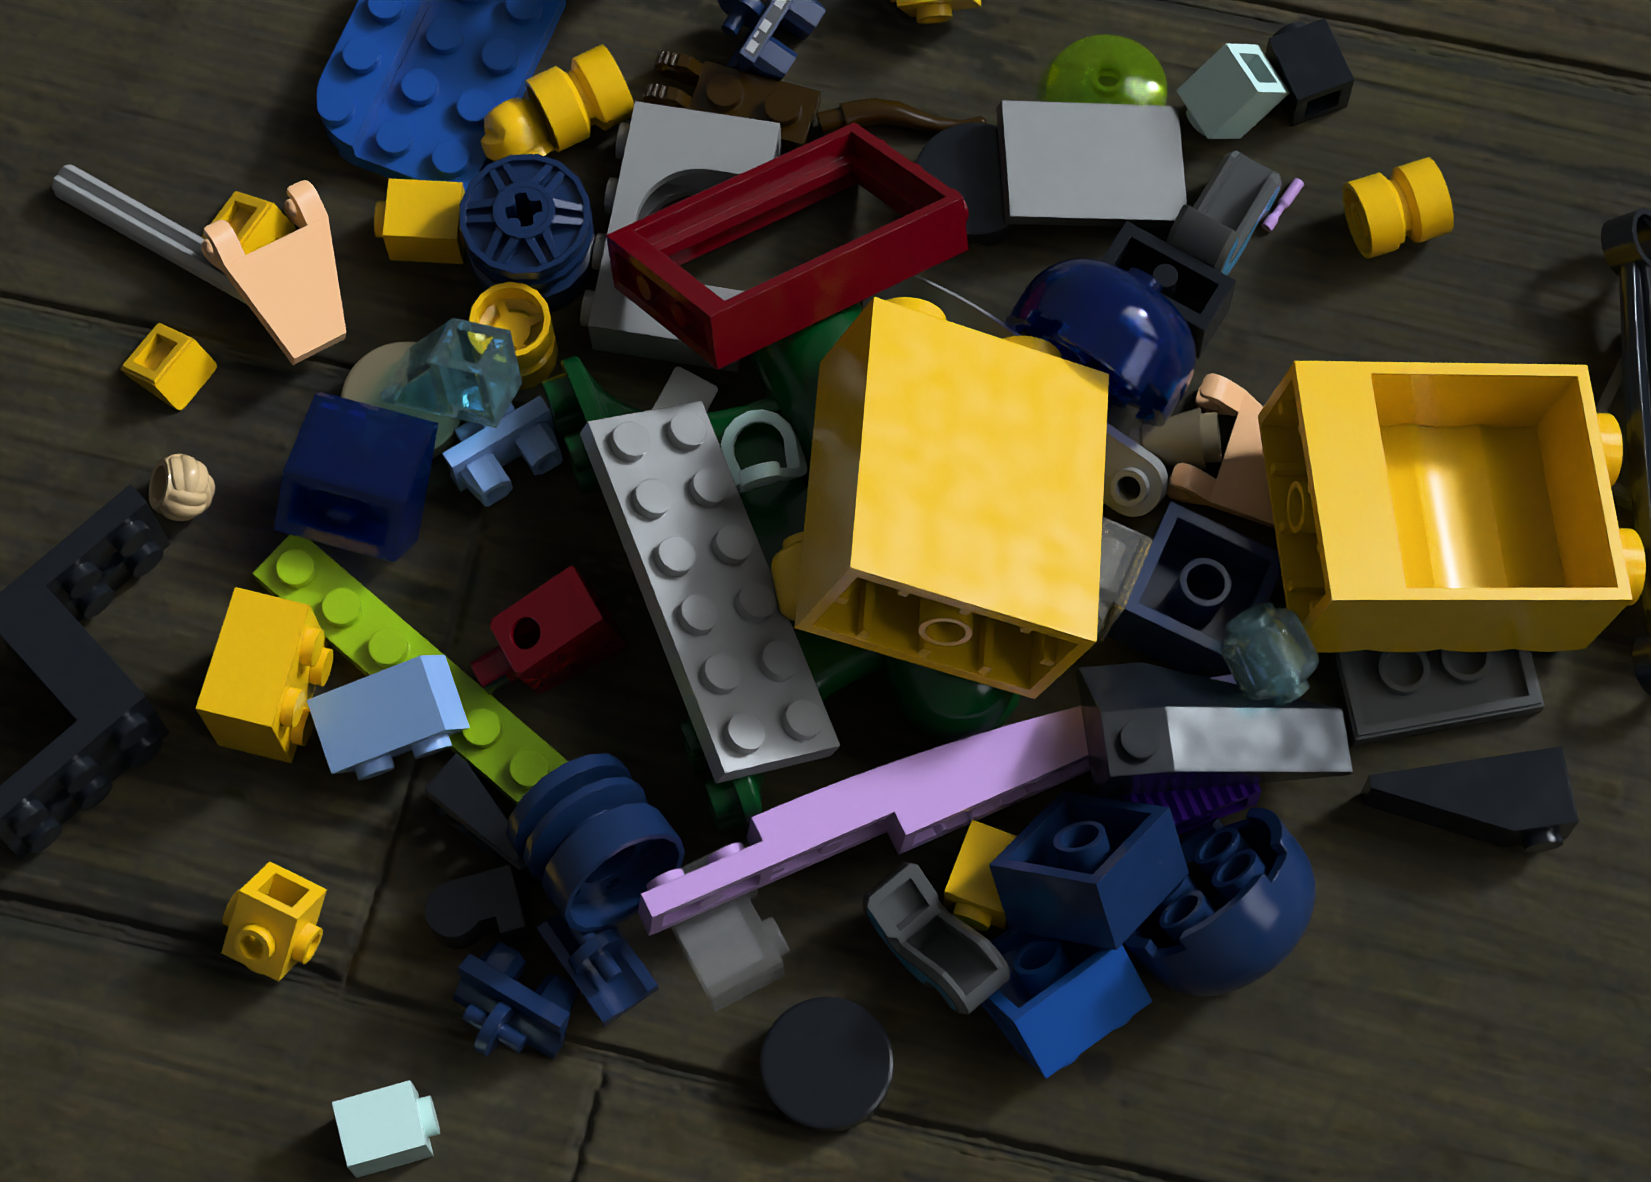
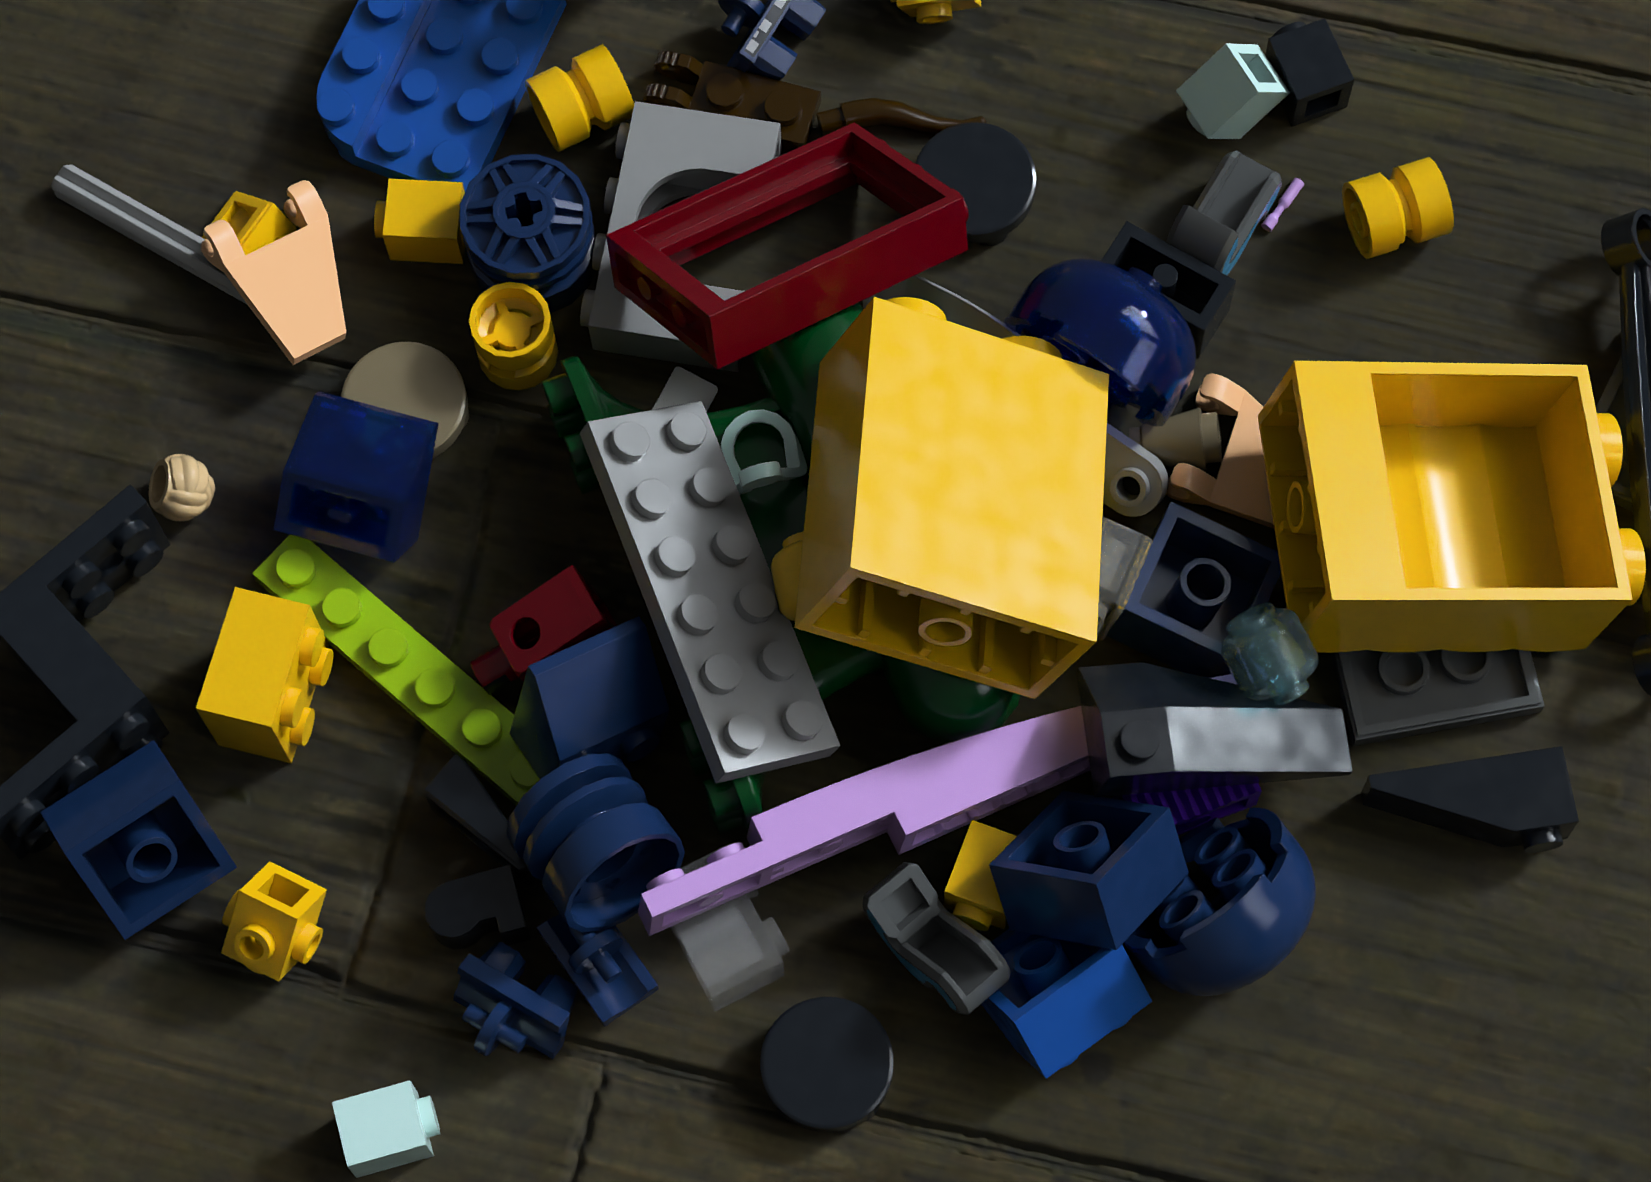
yellow slope [120,323,217,411] -> none
light blue brick [307,655,470,780] -> none
clear light blue slope [380,318,522,428] -> none
light blue hips [442,396,563,507] -> none
yellow piece [480,97,556,162] -> none
tile [996,100,1187,228] -> none
clear neon green dish [1046,34,1167,106] -> none
none -> dark blue brick [41,740,237,940]
none -> dark blue slope [510,616,669,779]

